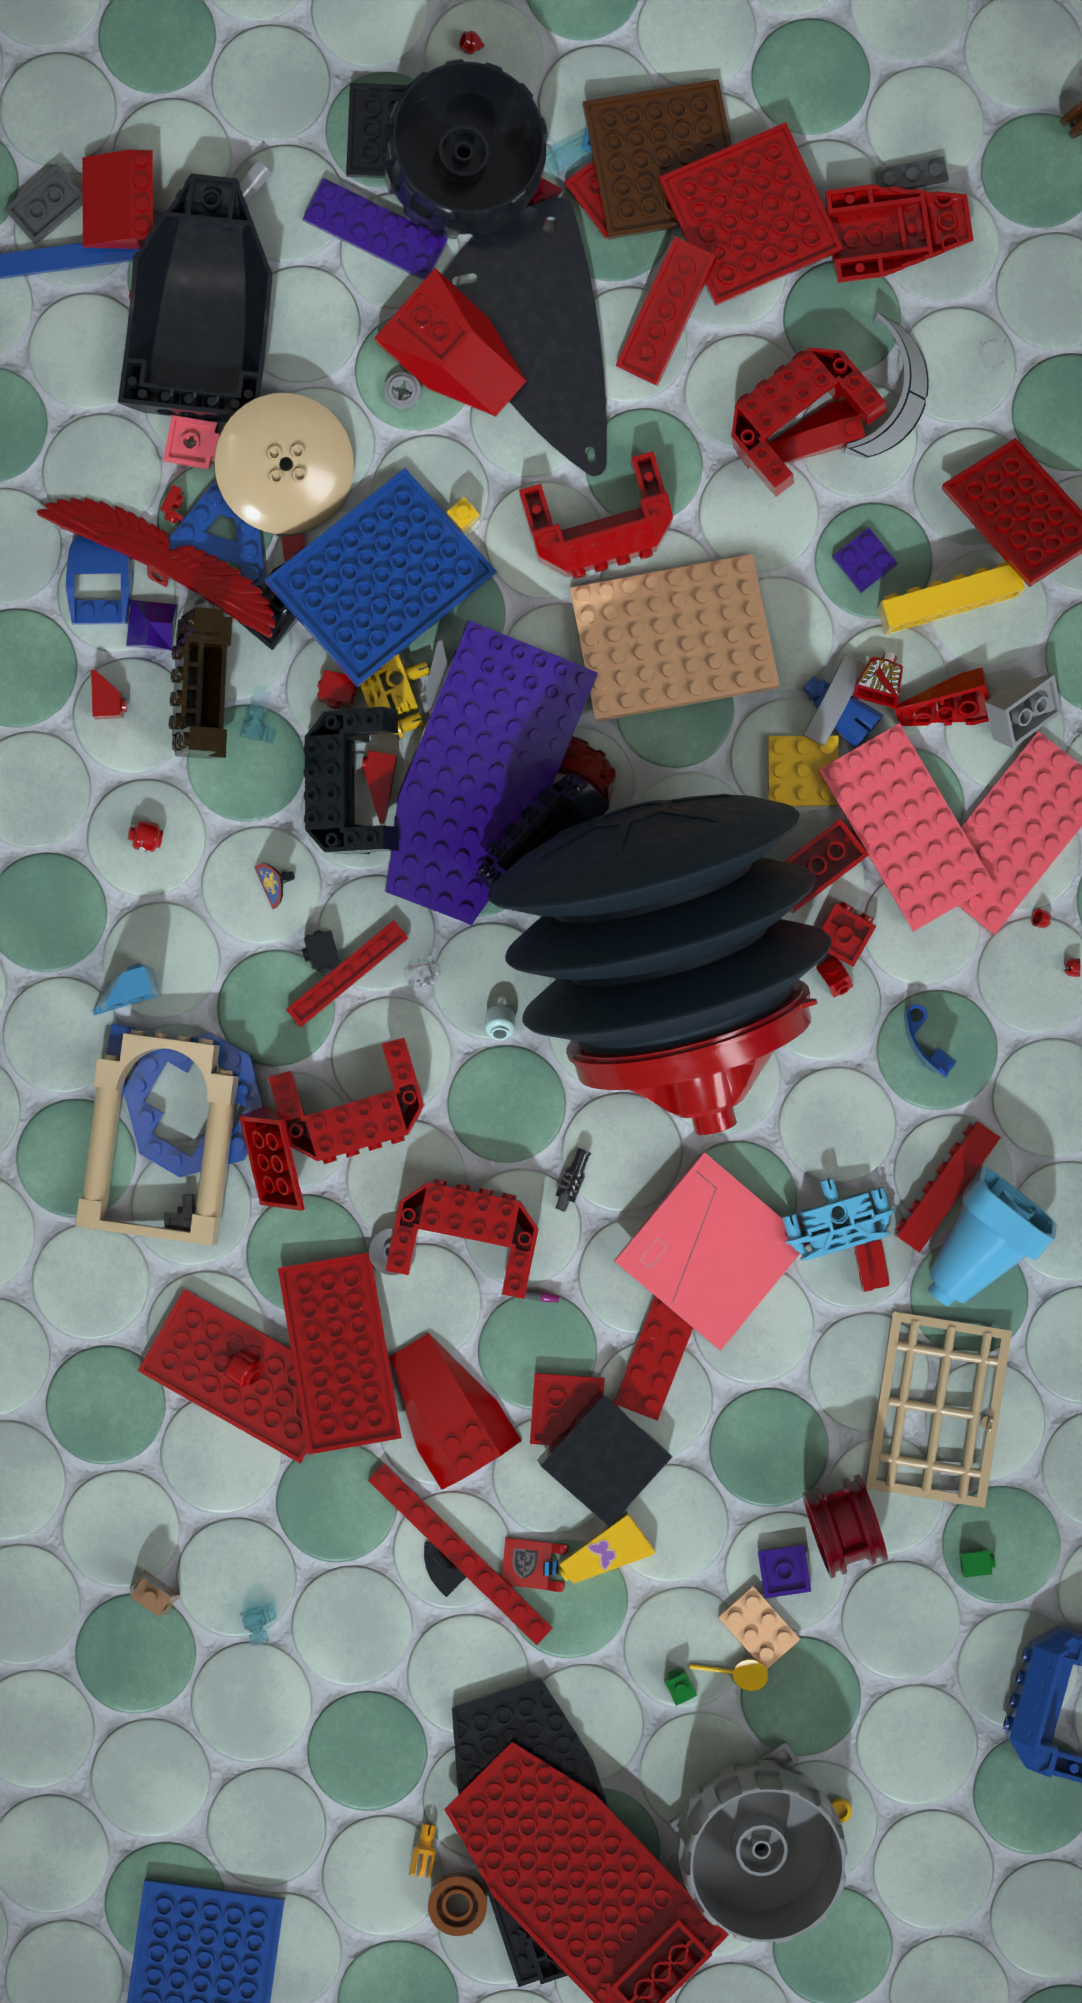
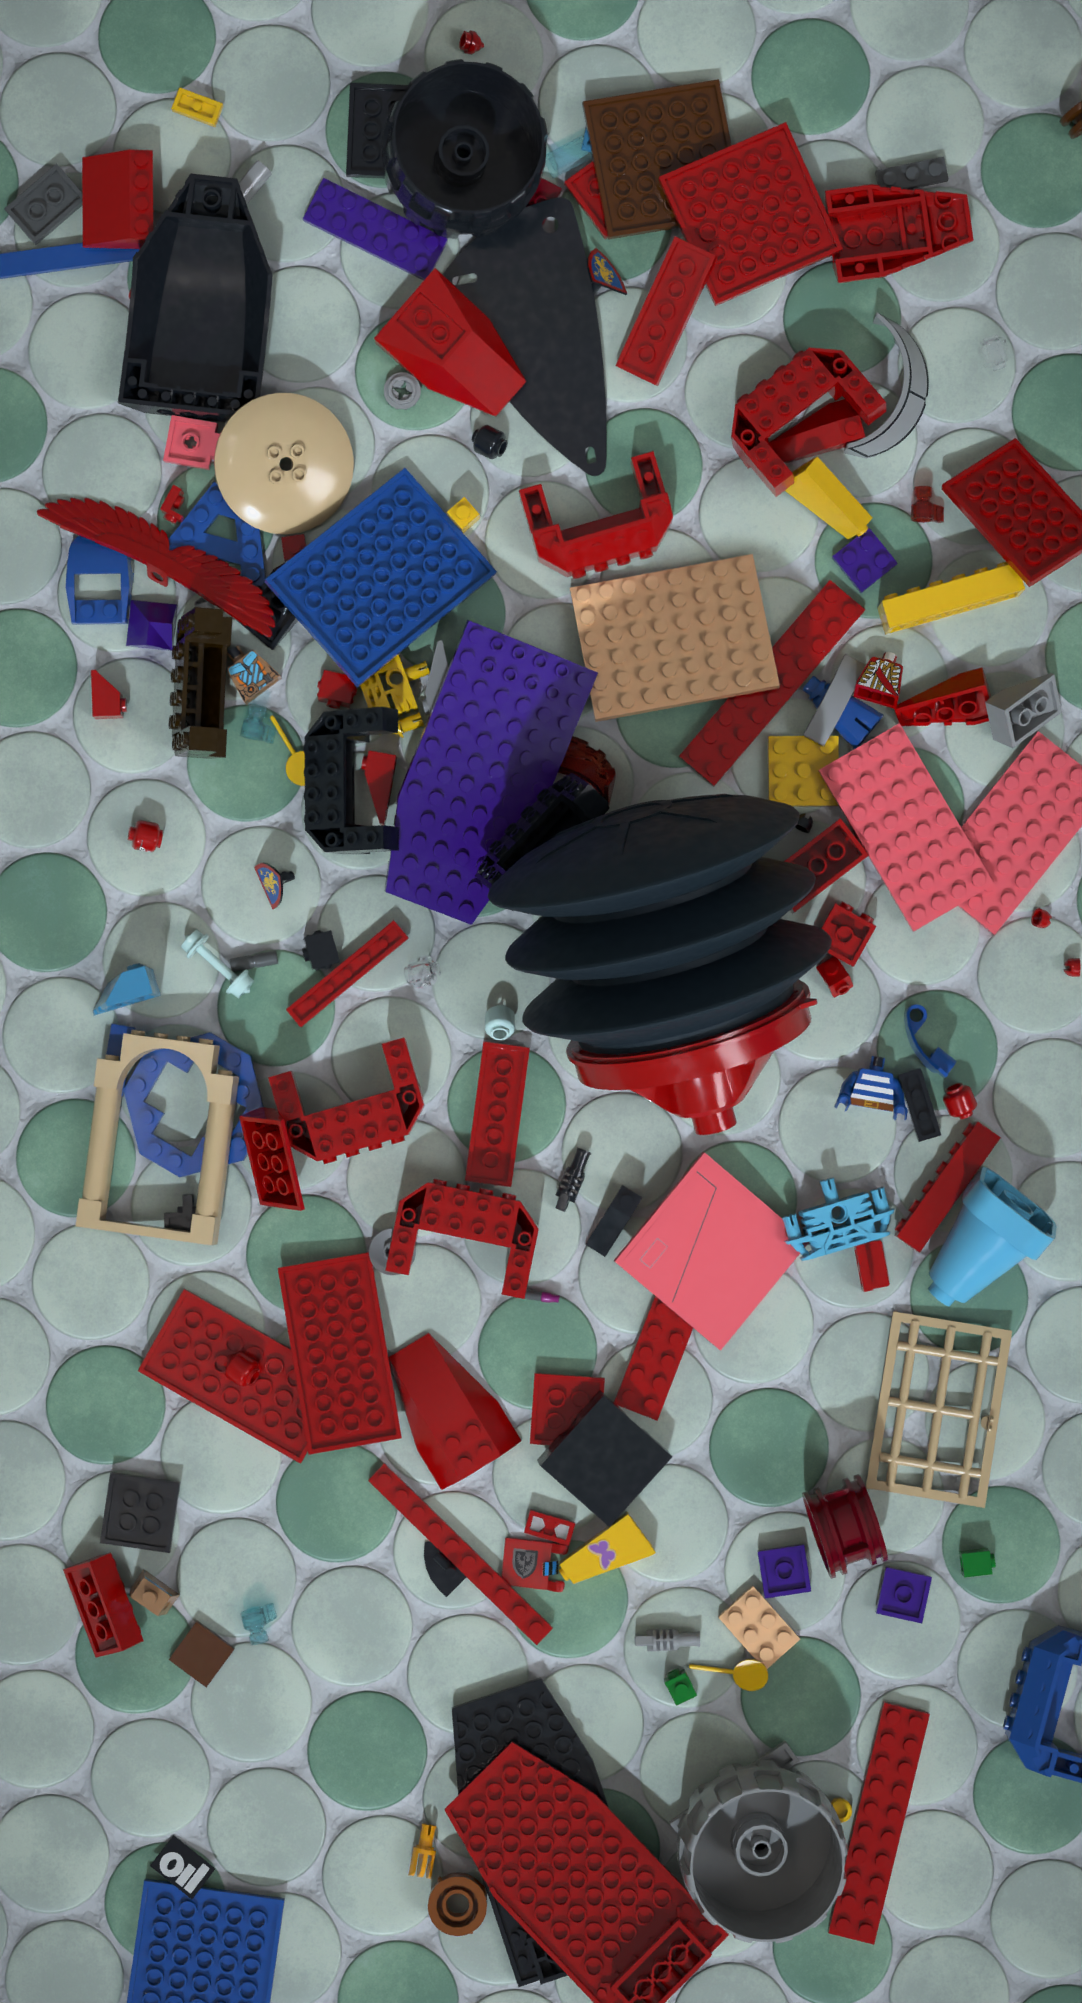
none -> red slope [63,1552,144,1658]
none -> black plate [100,1472,181,1553]
none -> sticker [150,1835,216,1899]
none -> reddish brown tile [169,1620,235,1688]
none -> yellow plate [171,87,224,127]
none -> light aqua piece [181,929,254,999]
none -> torso [227,645,282,705]
none -> dark grey piece [230,950,278,972]
none -> yellow piece [270,715,305,786]
none -> red plate [465,1042,530,1187]
none -> black head [472,425,508,459]
none -> red piece [524,1509,575,1546]
none -> black slope [585,1185,642,1257]
none -> shield [587,248,627,295]
none -> light grey hinge [635,1629,700,1651]
none -> red plate [679,580,865,787]
none -> yellow slope [785,456,873,539]
none -> black hinge [795,813,813,833]
none -> red plate [828,1701,930,1945]
none -> torso [834,1056,908,1120]
none -> dark purple plate [875,1566,932,1624]
none -> black plate [898,1068,941,1142]
none -> clear red piece [911,486,944,523]
none -> red head [943,1083,977,1119]

